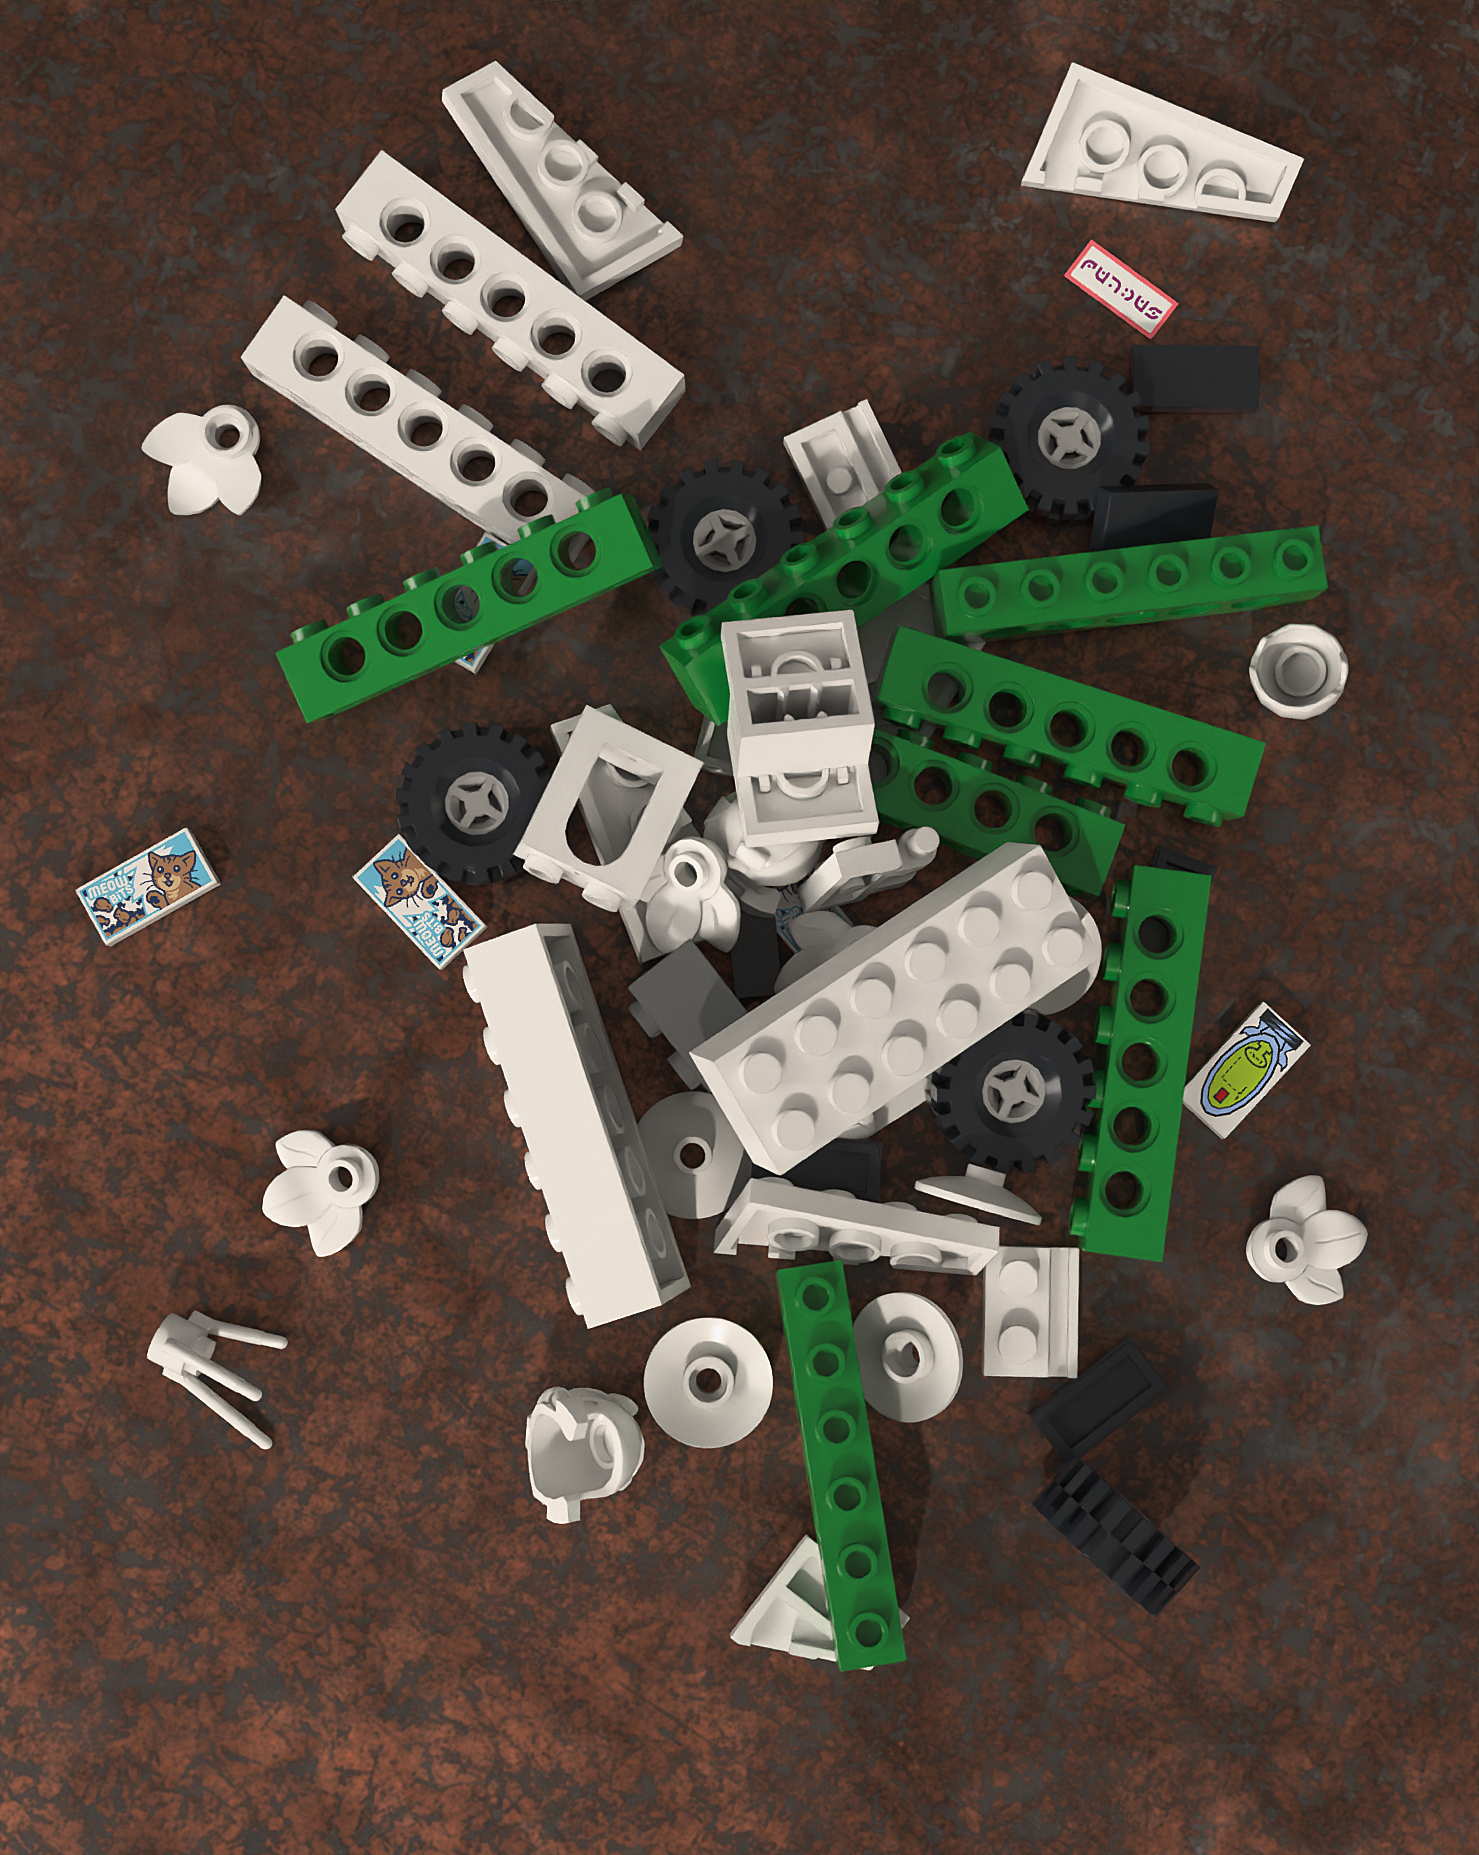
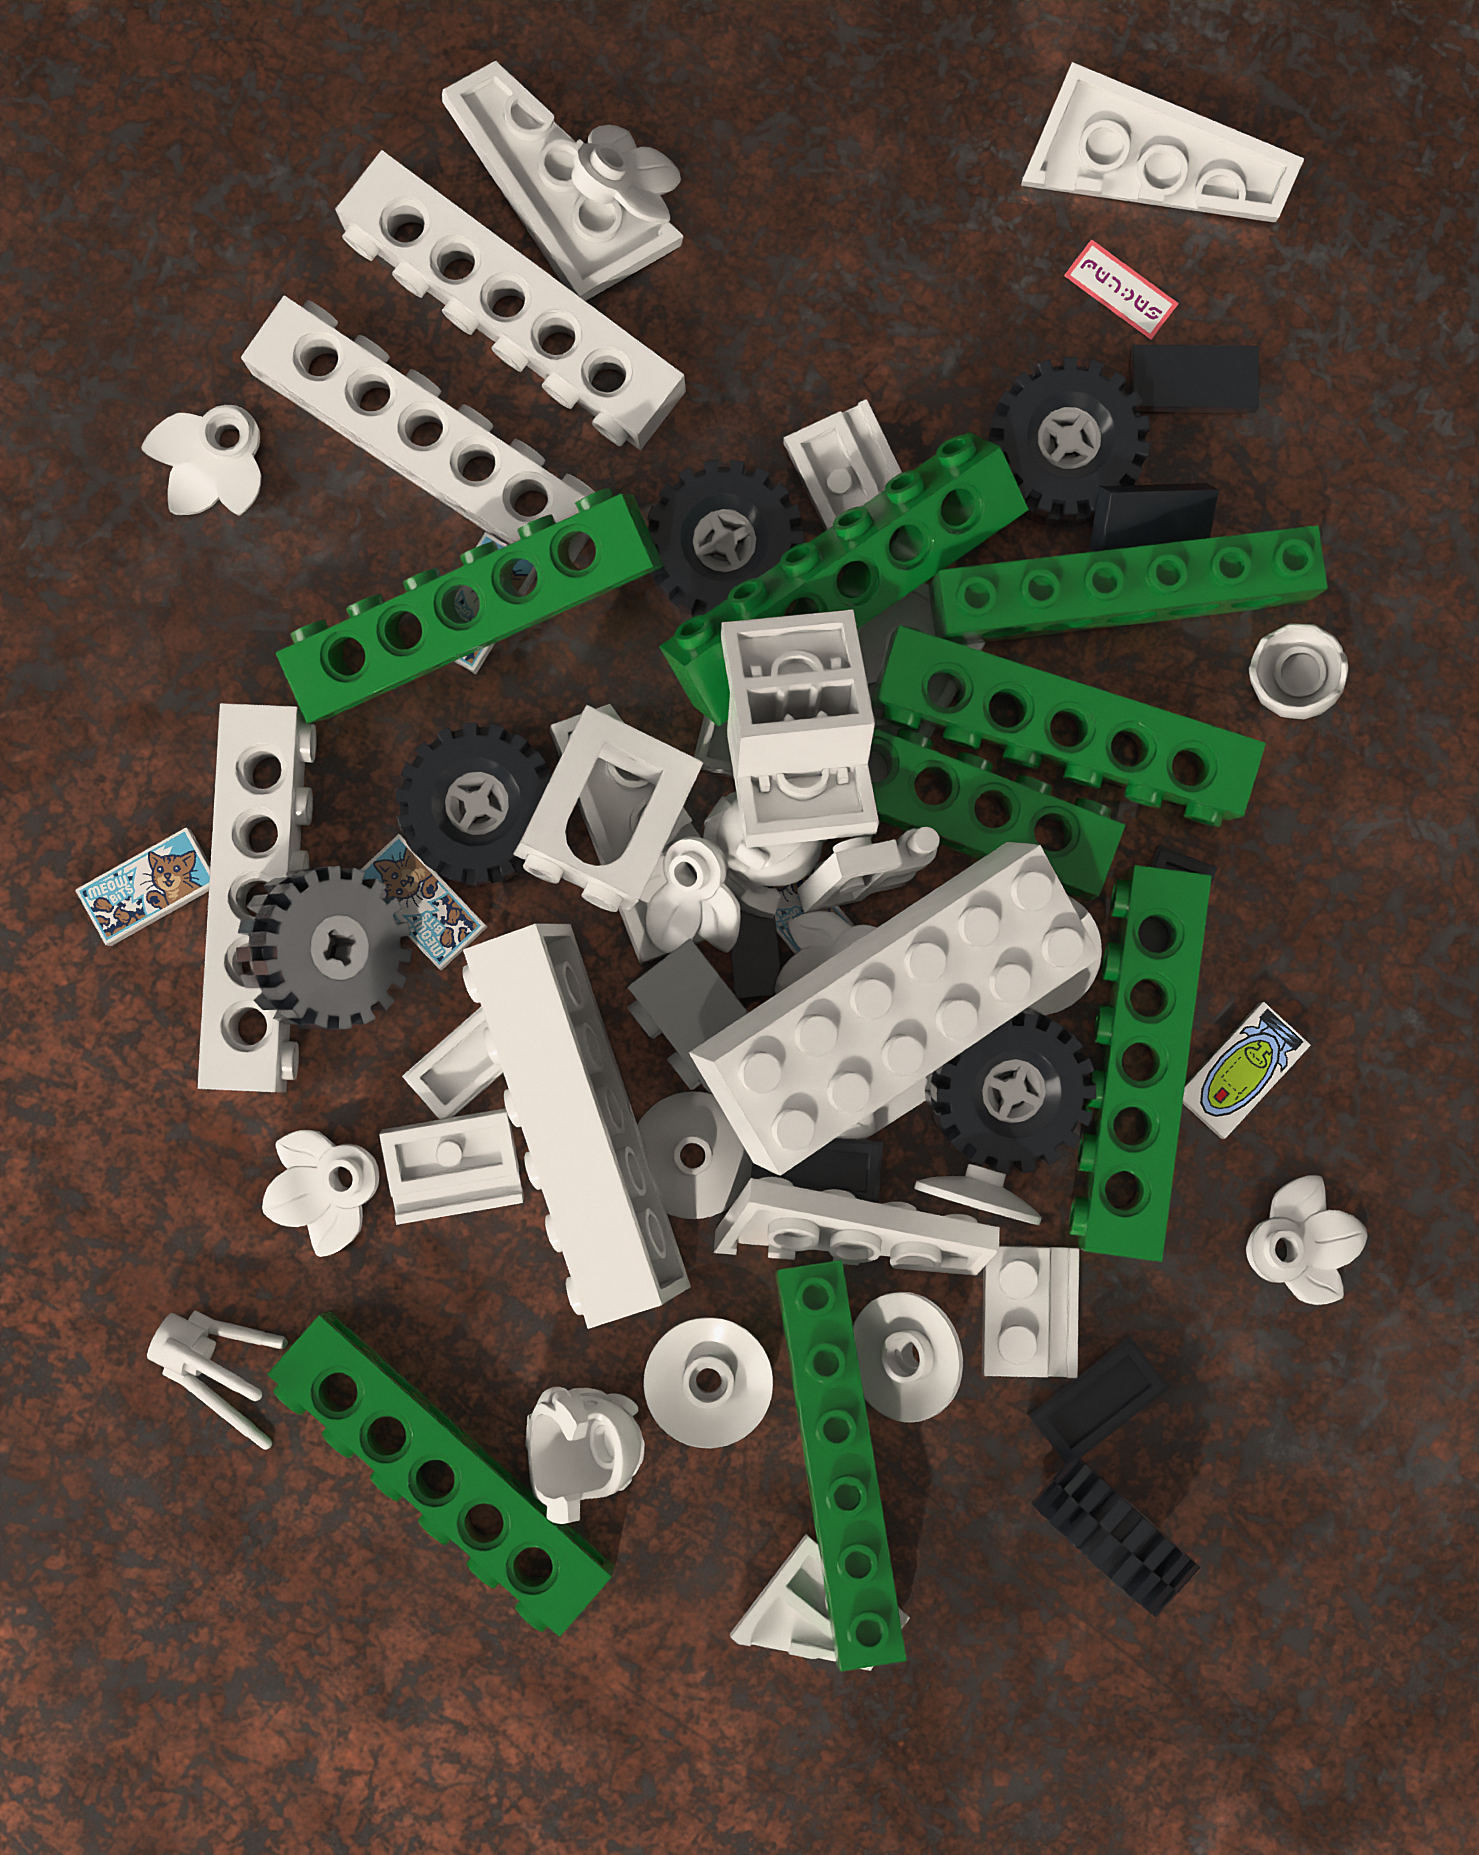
none -> white brick [197,703,316,1092]
none -> wheel [236,866,412,1030]
none -> green brick [267,1310,615,1637]
none -> white plate [379,1108,524,1225]
none -> white tile [402,1006,503,1119]
none -> white plate [571,125,681,223]

